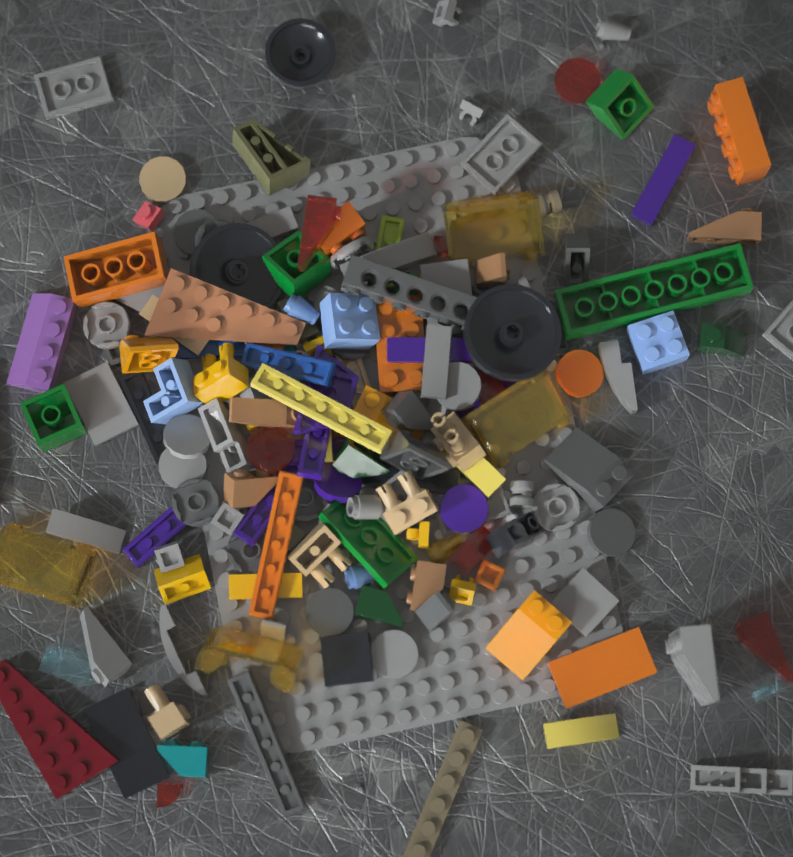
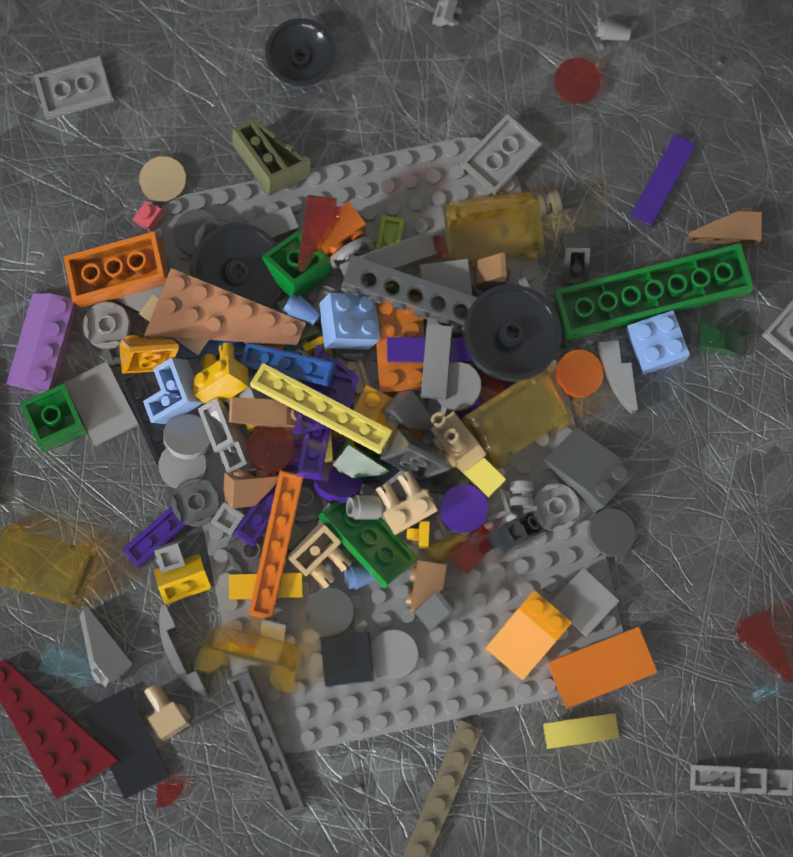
light grey slope [46,508,127,554] -> none
teal slope [157,740,209,778] -> none
dark green slope [354,583,403,628] -> none
yellow tile [449,574,476,606] -> none
light grey tile [459,96,489,126] -> none
orange tile [474,559,506,592] -> none
green slope [586,69,655,140] -> none
light grey slope [665,624,720,706] -> none
orange brick [707,77,771,186] -> none

